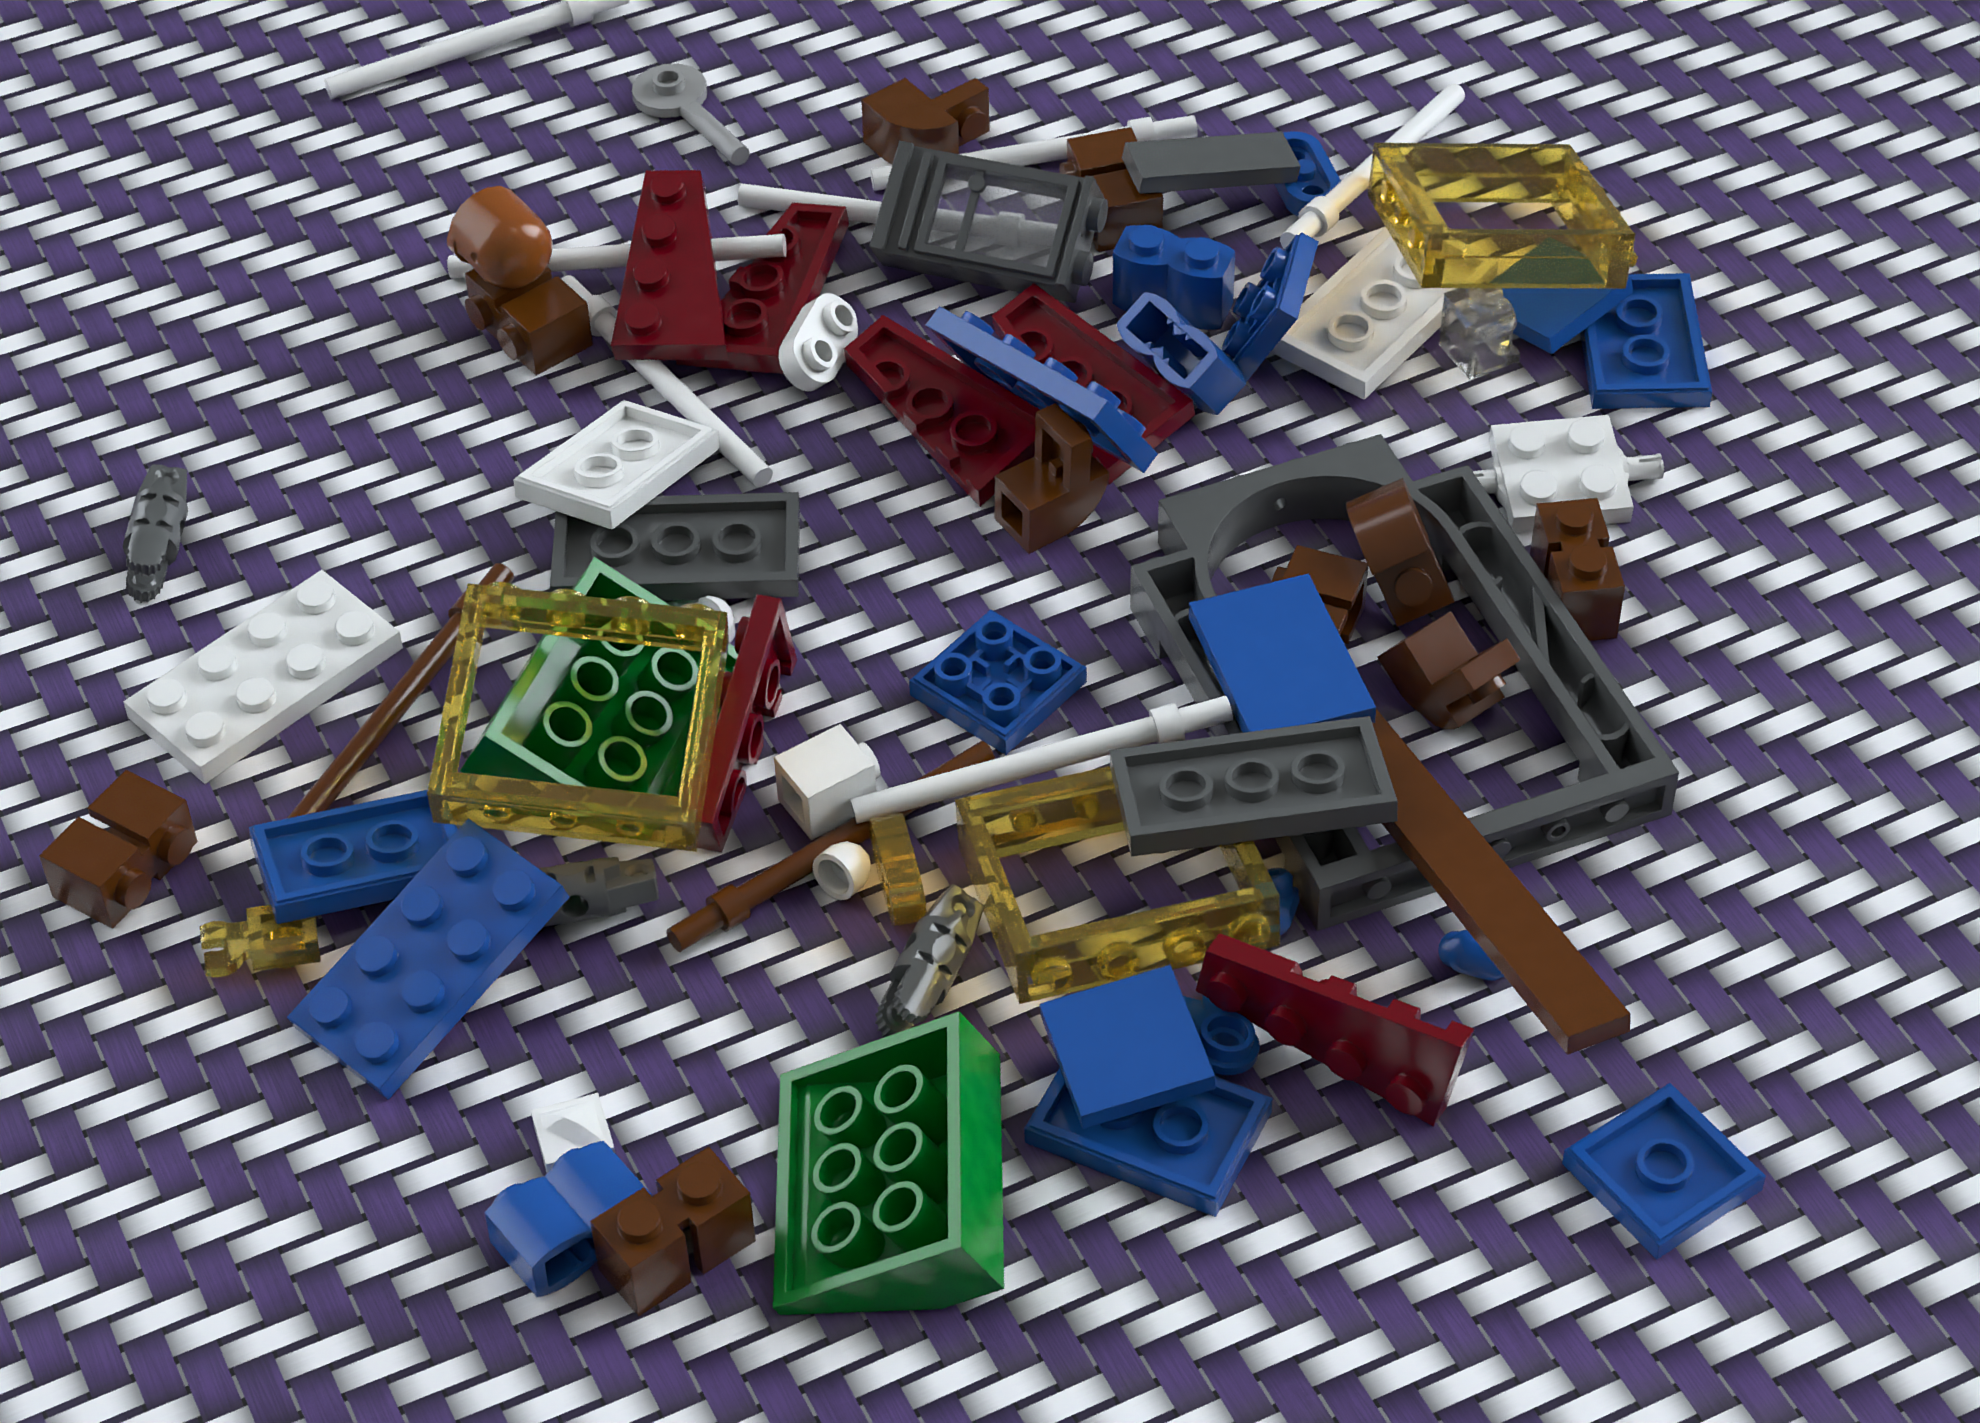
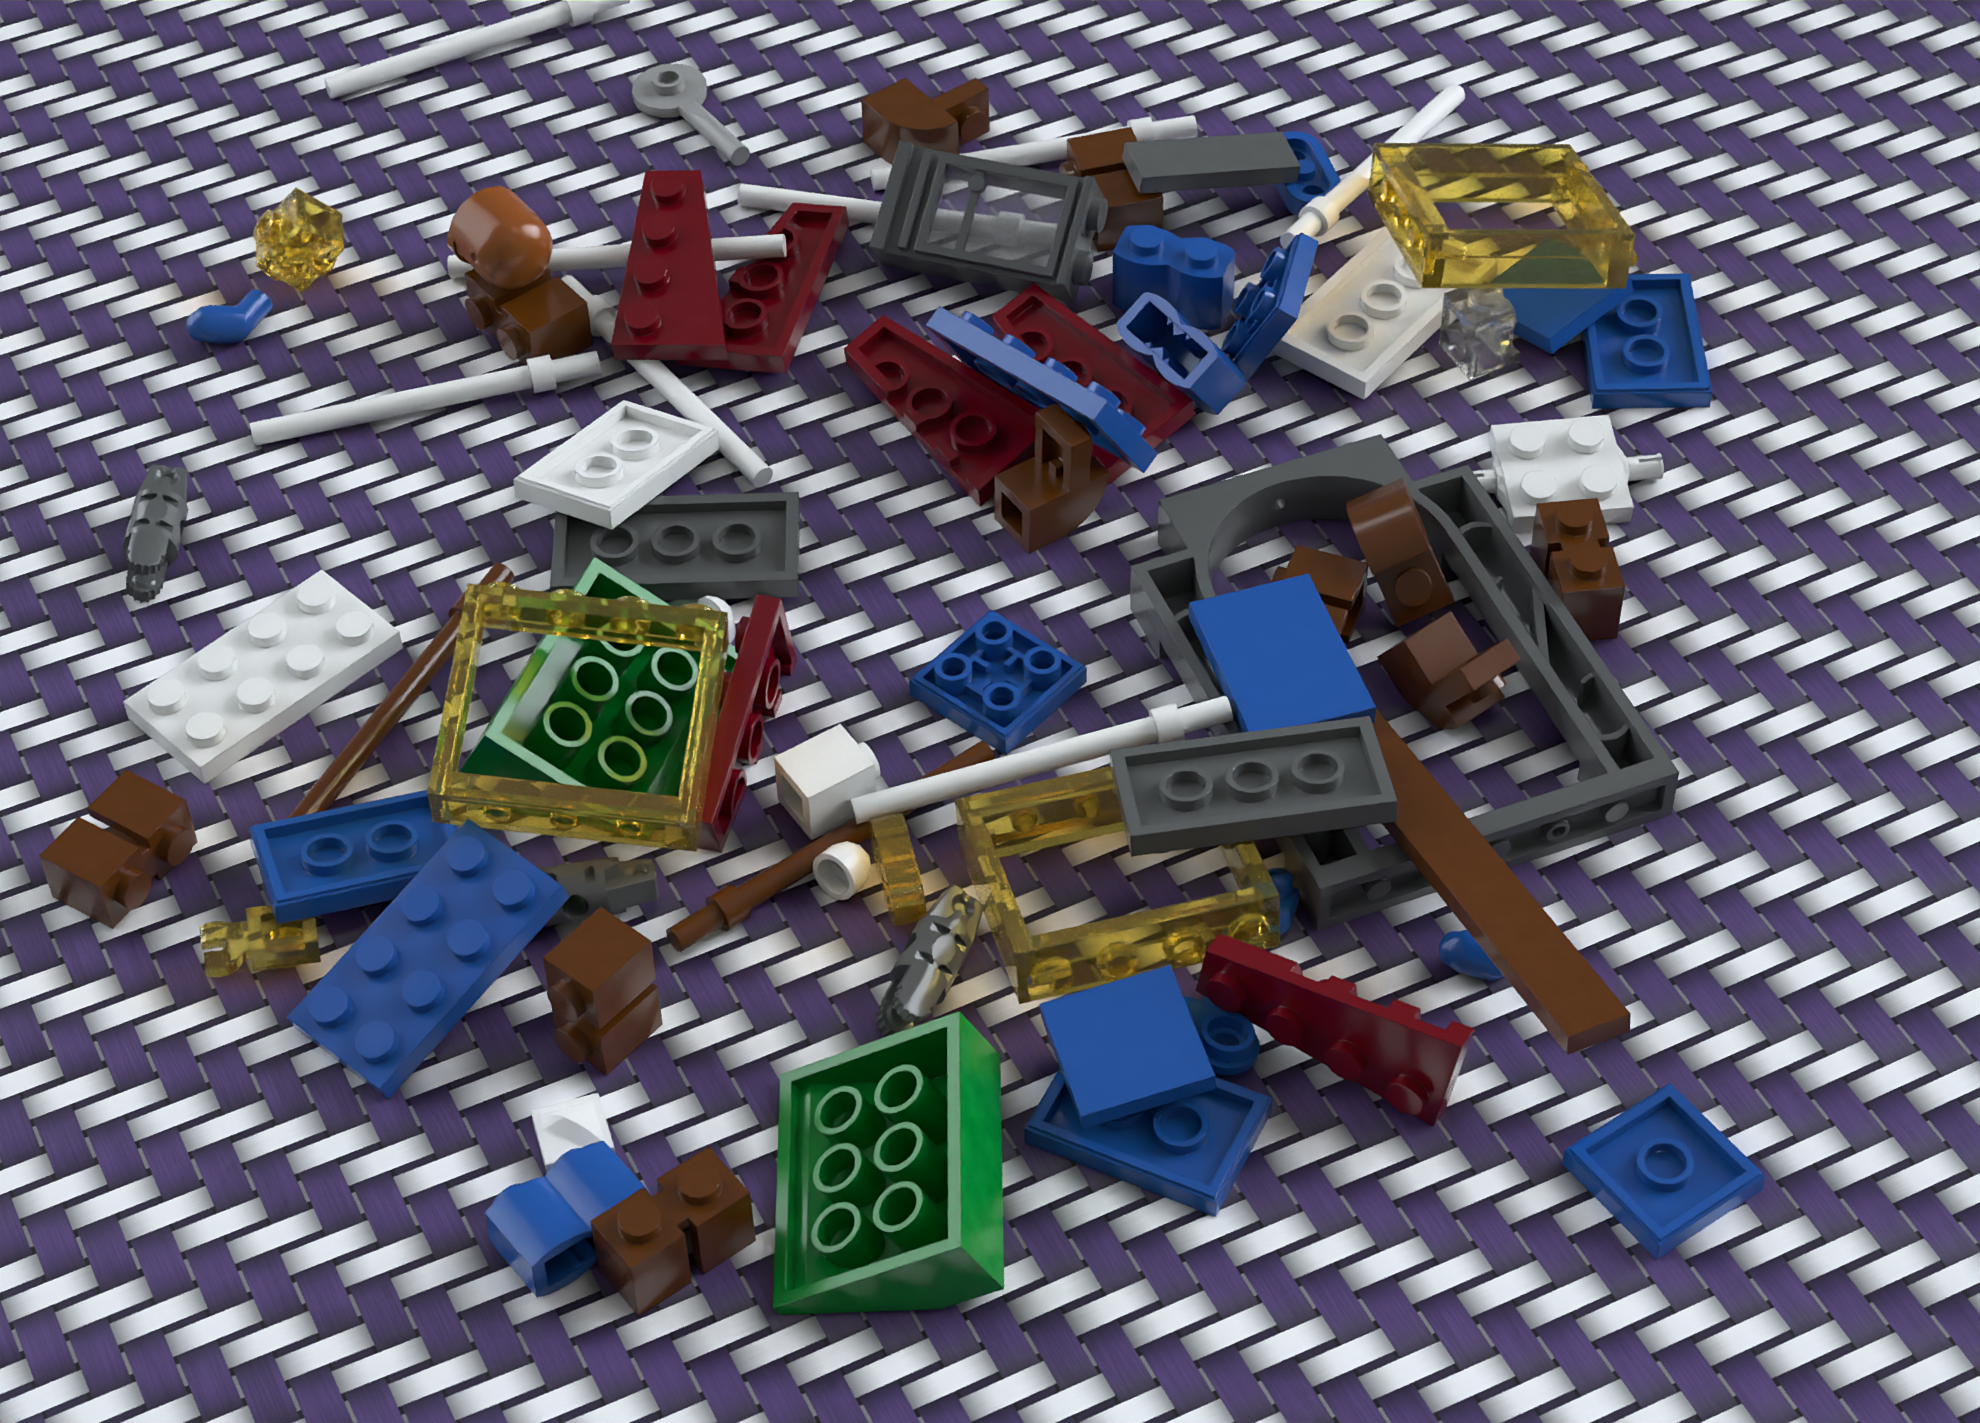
white plate [779,293,858,392] -> none
none -> blue arm [186,289,273,344]
none -> white bar [250,351,601,446]
none -> clear yellow brick [253,187,344,292]
none -> reddish brown piece [543,907,663,1075]

